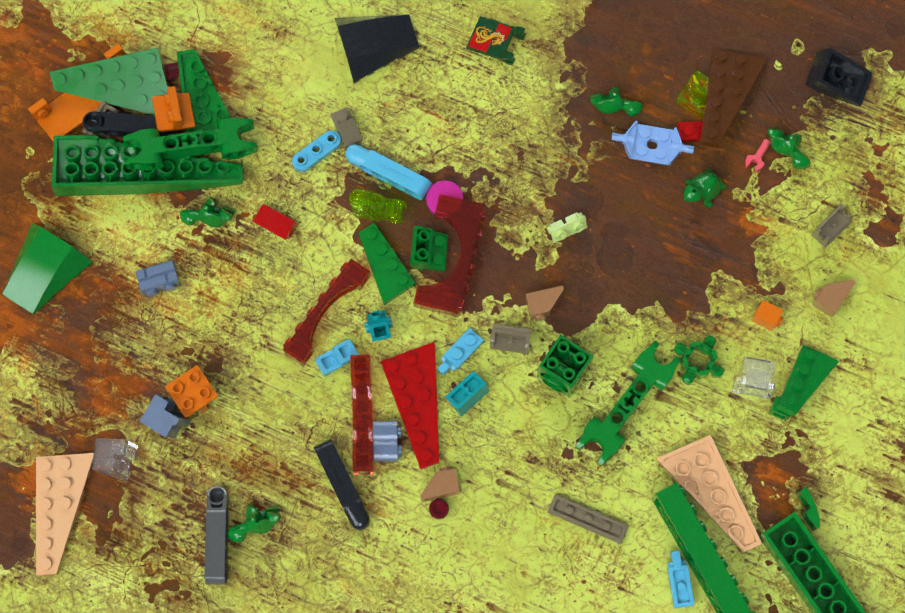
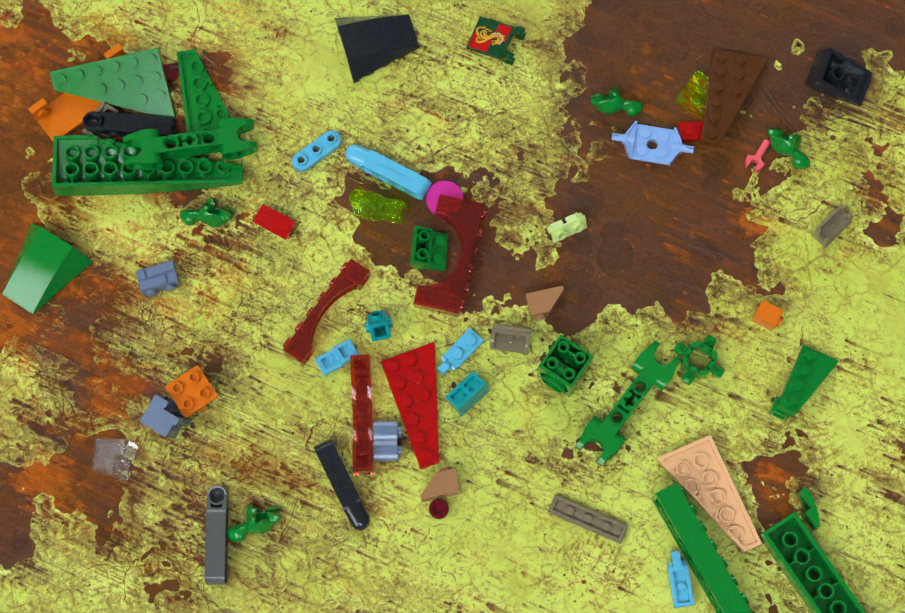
light nougat wing [36,453,96,576] -> none
orange bracket [152,86,195,132] -> none
dark tan slope [330,107,362,148] -> none
green wing [359,223,416,305] -> none
green animal [683,168,726,208] -> none
clear plate [732,357,776,399] -> none
medium nougat slope [812,280,856,317] -> none

